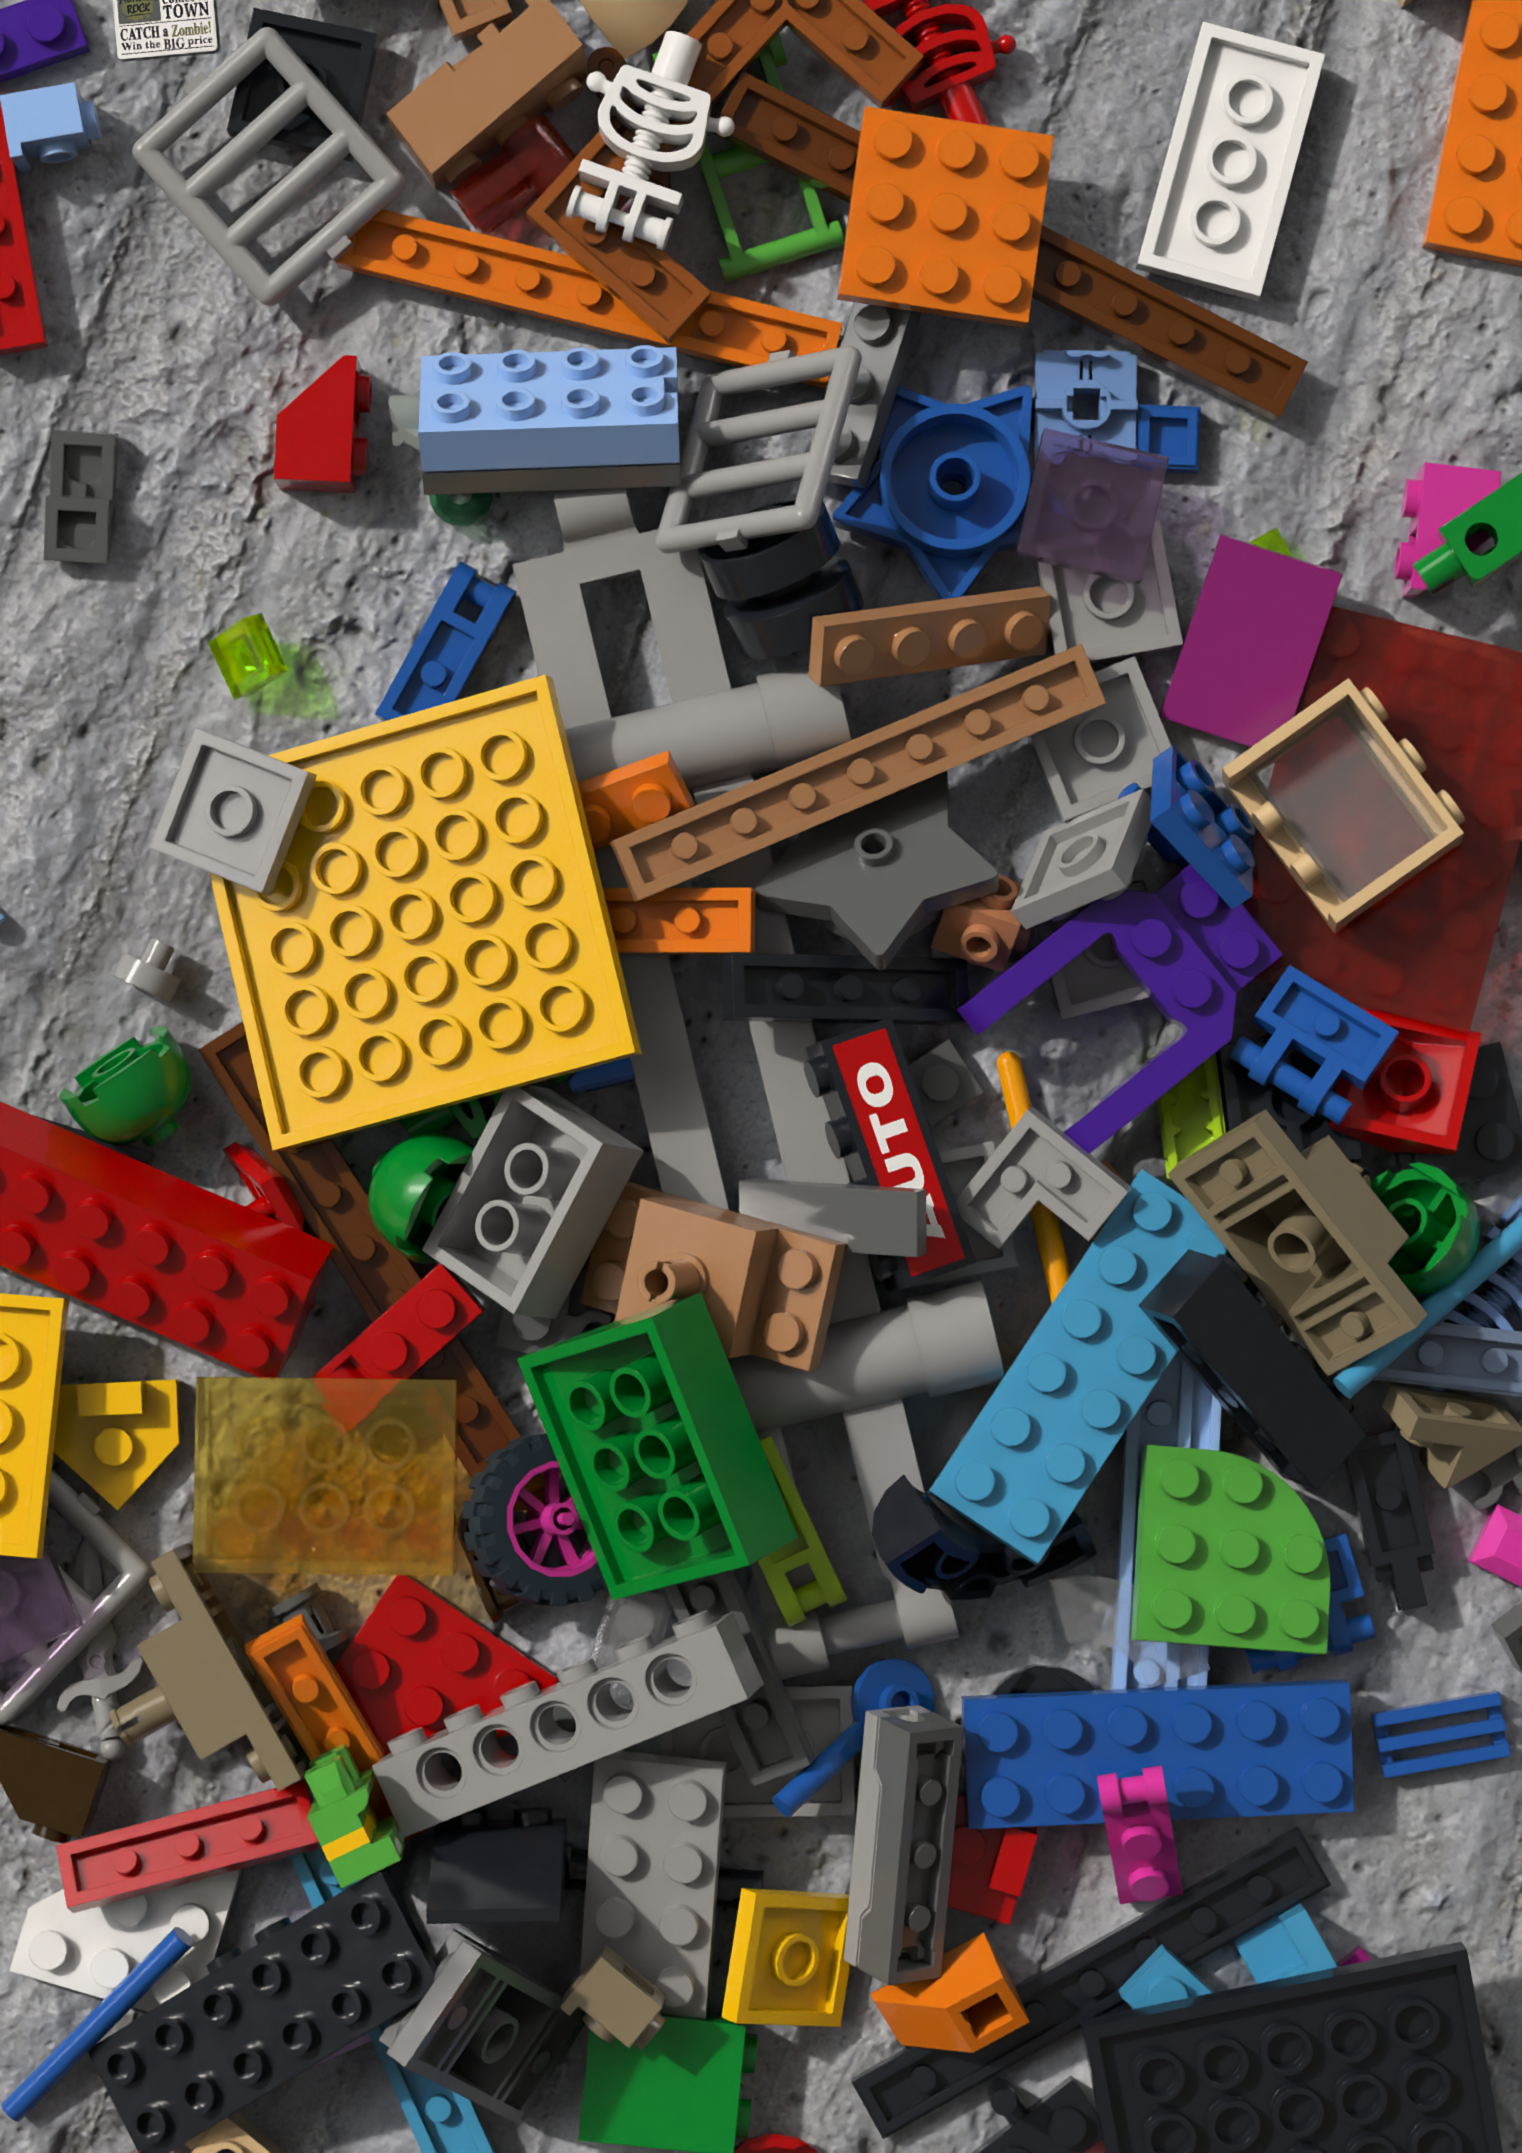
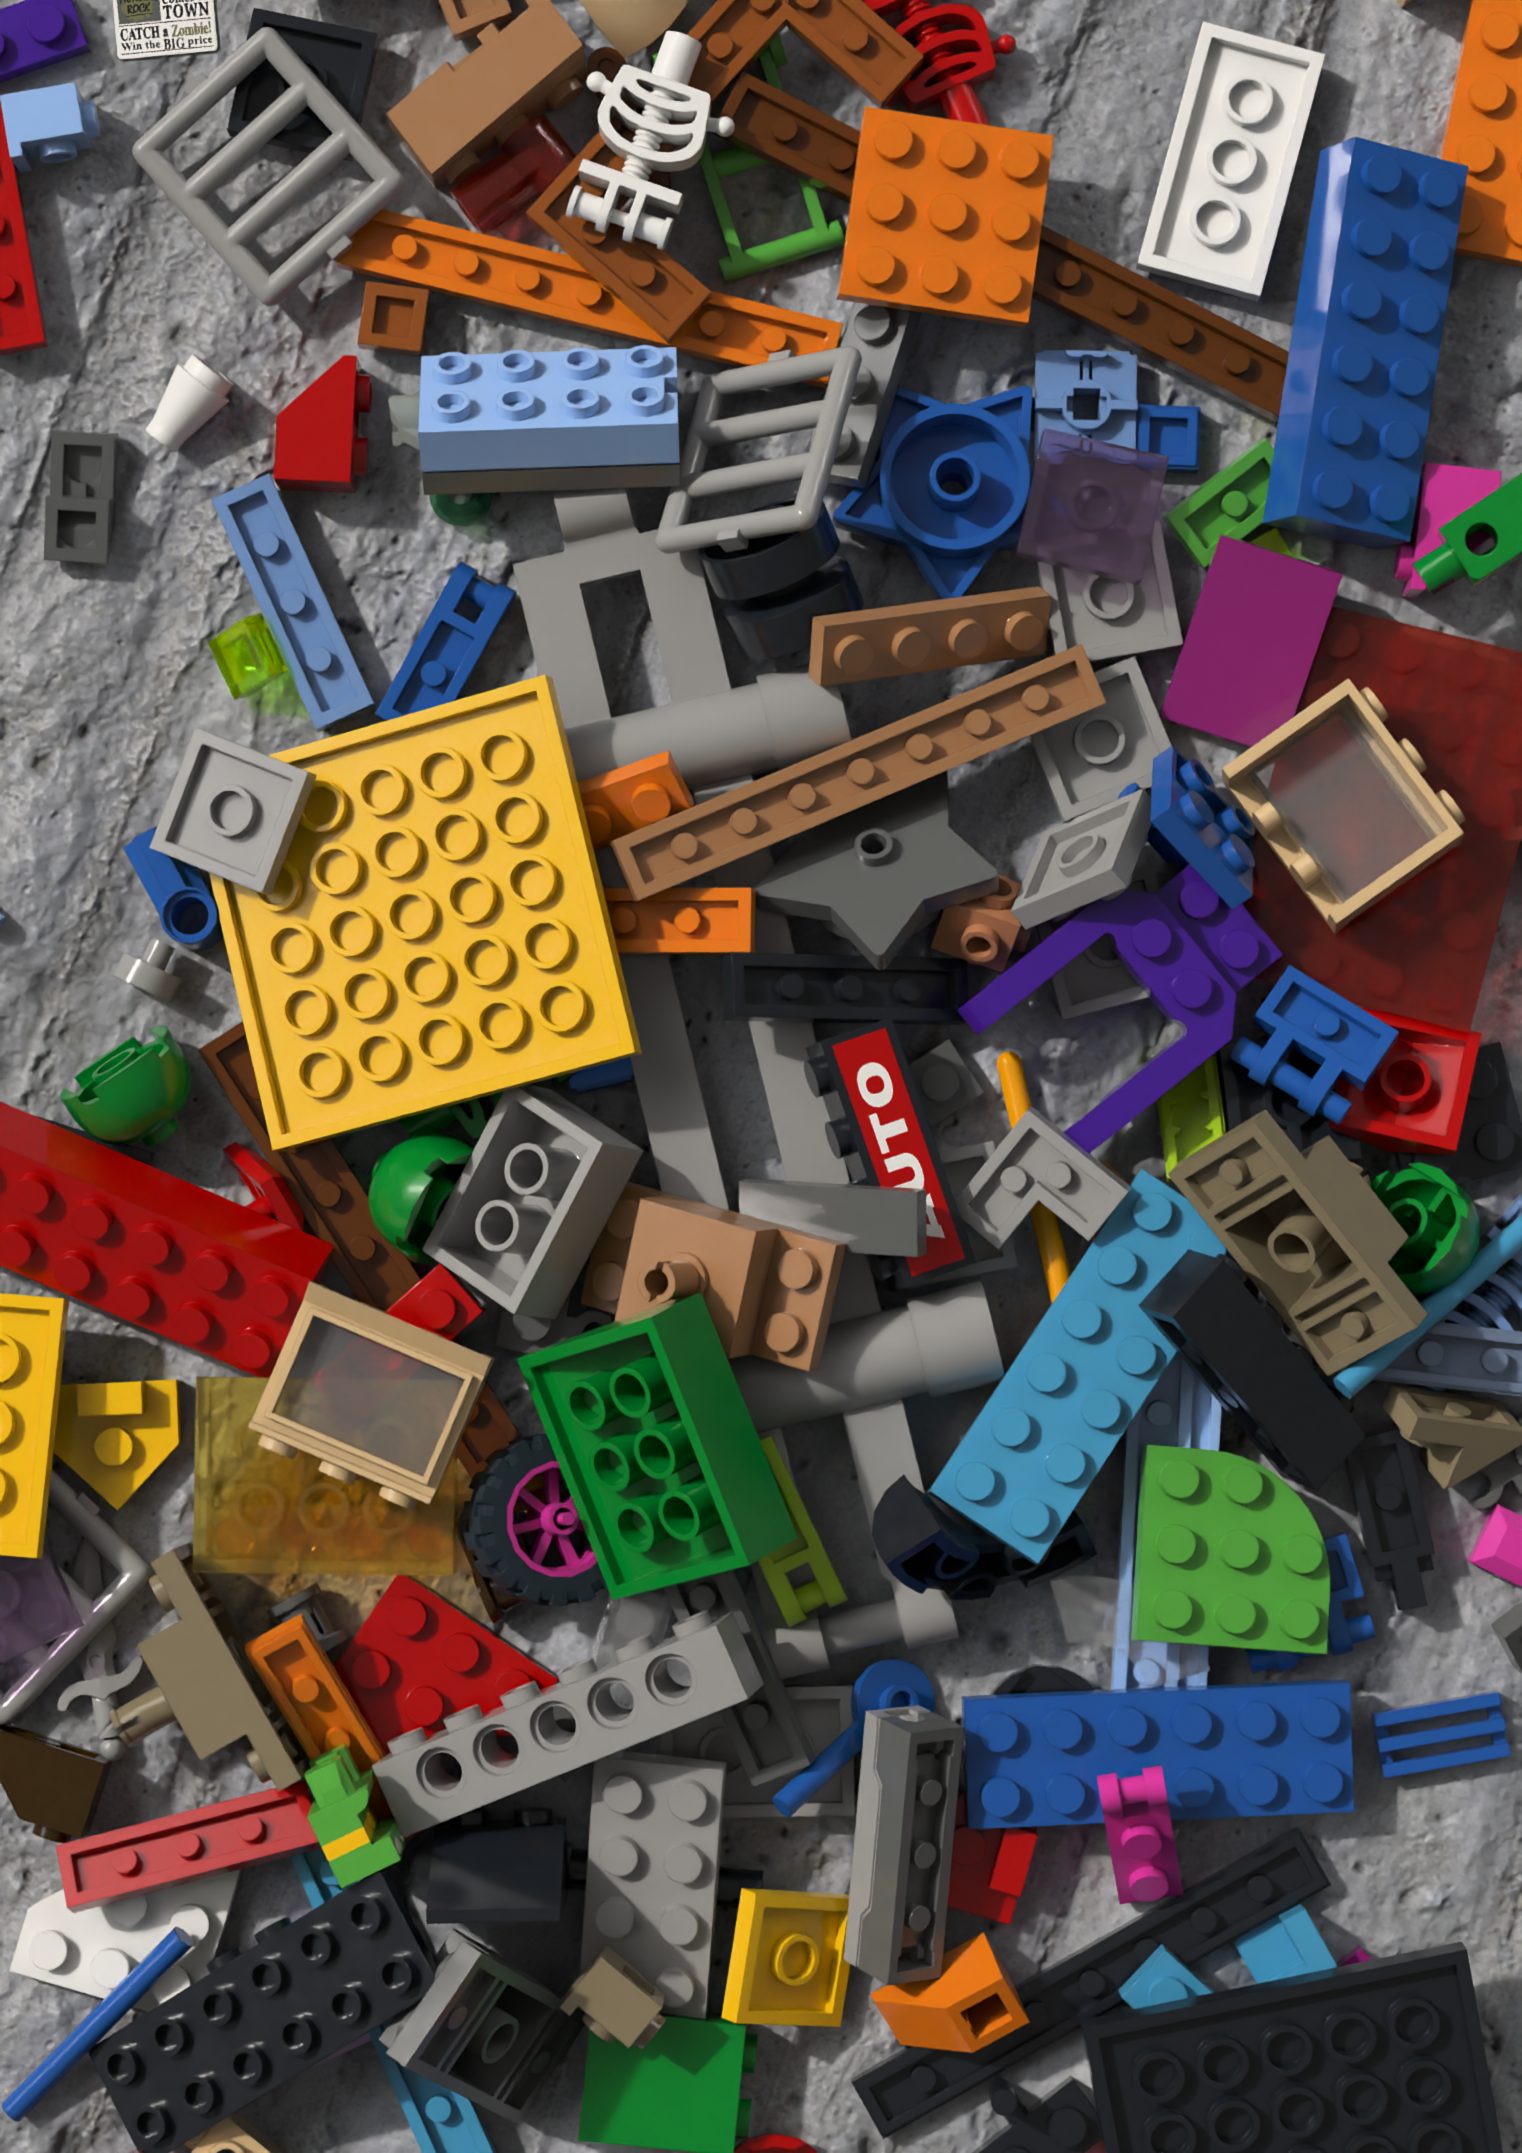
none -> blue piece [123,827,223,951]
none -> white cone [145,354,234,452]
none -> medium blue plate [211,473,376,733]
none -> window [248,1281,495,1510]
none -> dark orange plate [357,281,431,357]
none -> bright green plate [1162,439,1274,568]
none -> blue brick [1262,137,1468,549]

